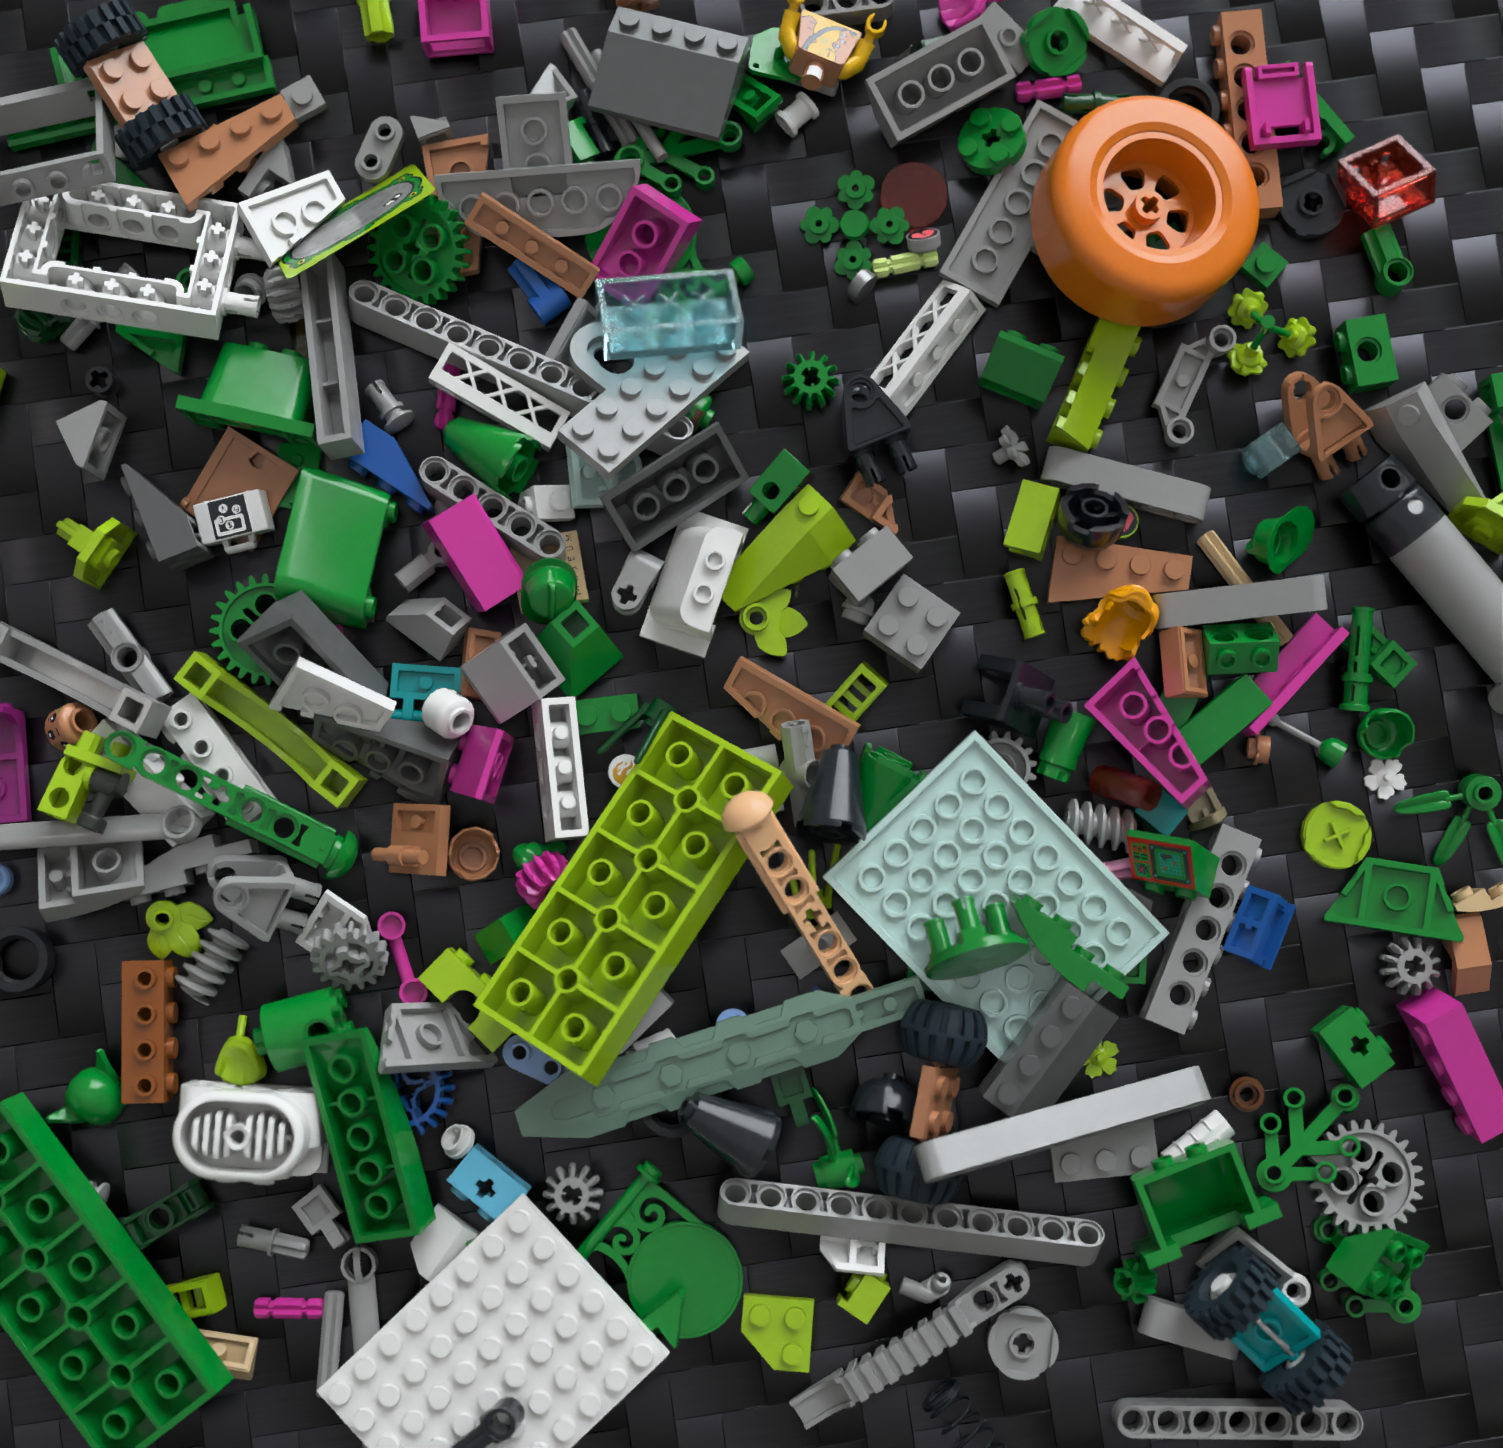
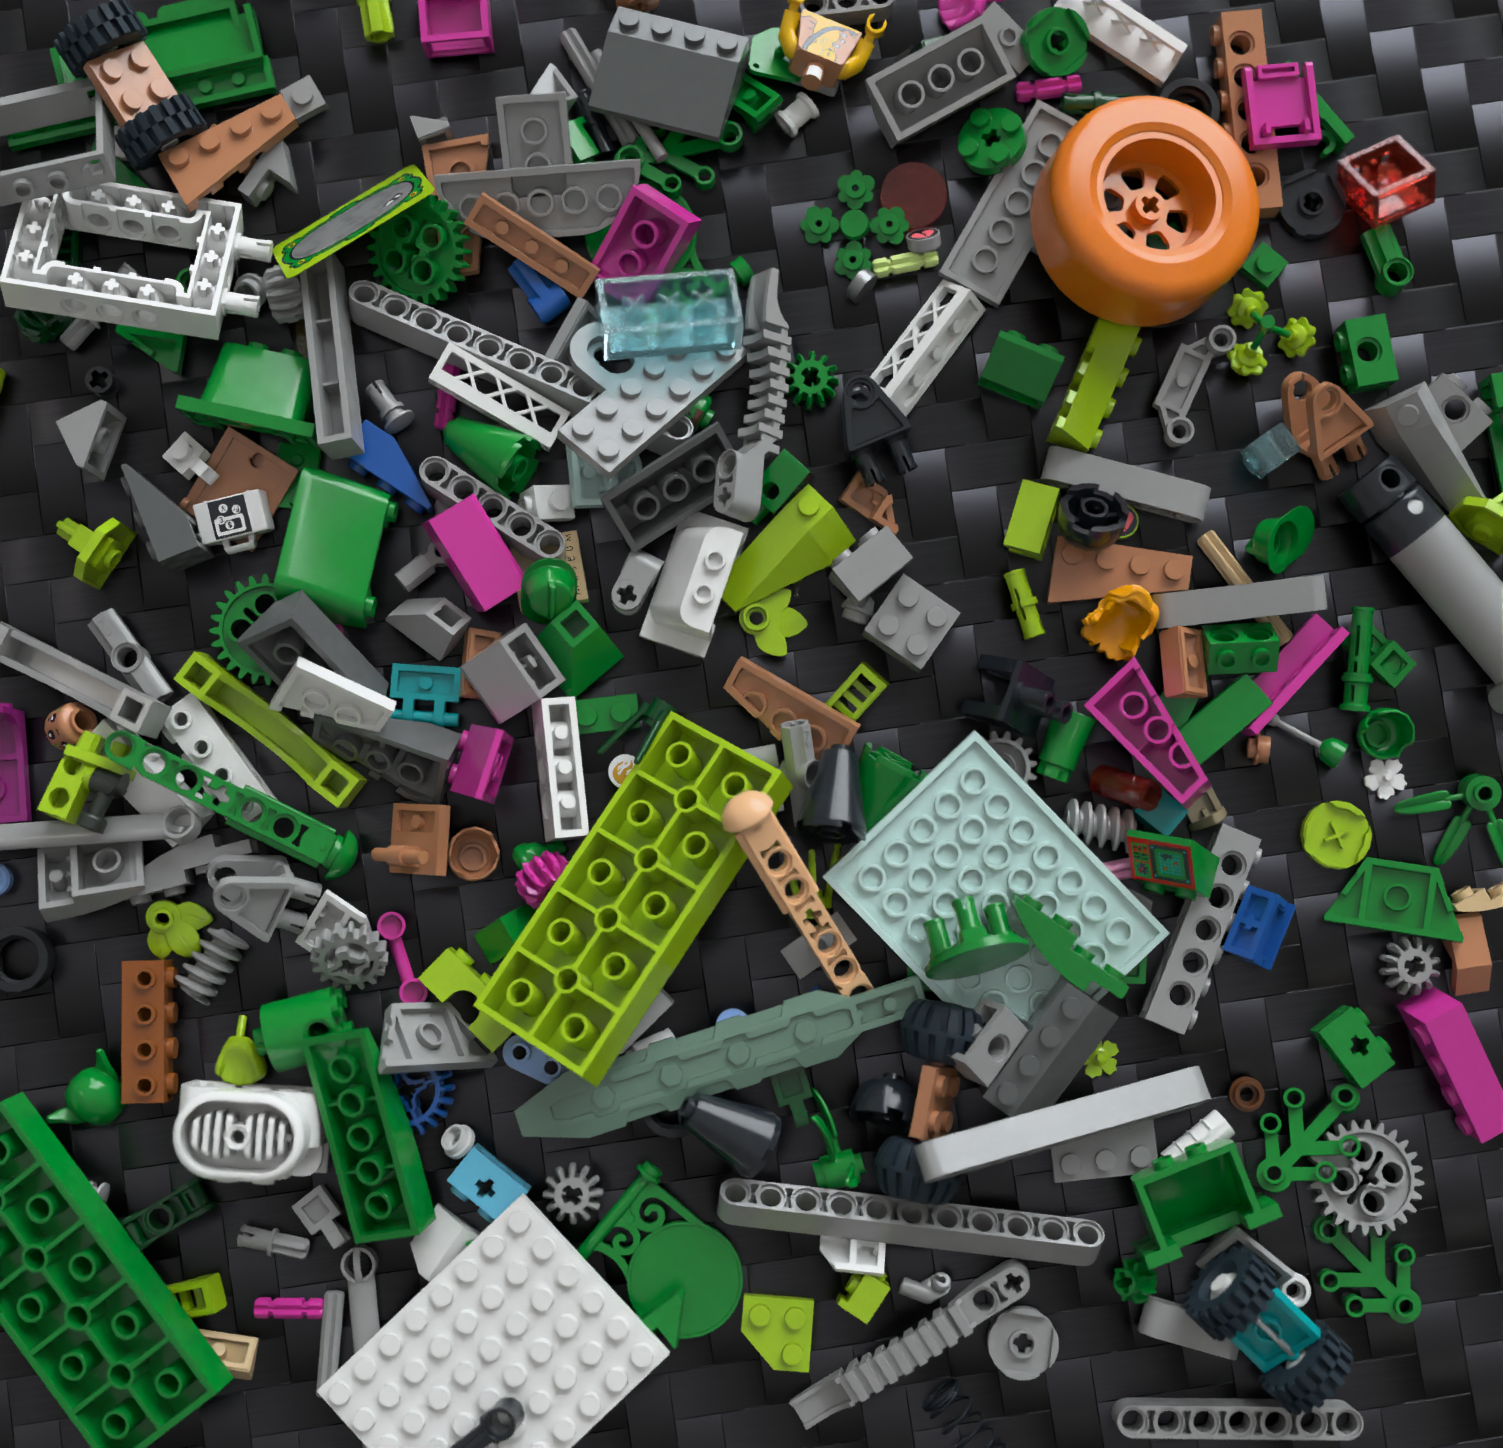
white wing [236,170,345,268] -> none
light grey plate [355,116,405,184] -> none
white head [422,688,474,739] -> none
light grey plant [993,425,1030,467] -> none
green slope [1325,1228,1430,1304] -> none
none -> white plate [162,432,220,486]
none -> light grey piece [713,267,792,522]
none -> light grey brick [947,997,1028,1087]

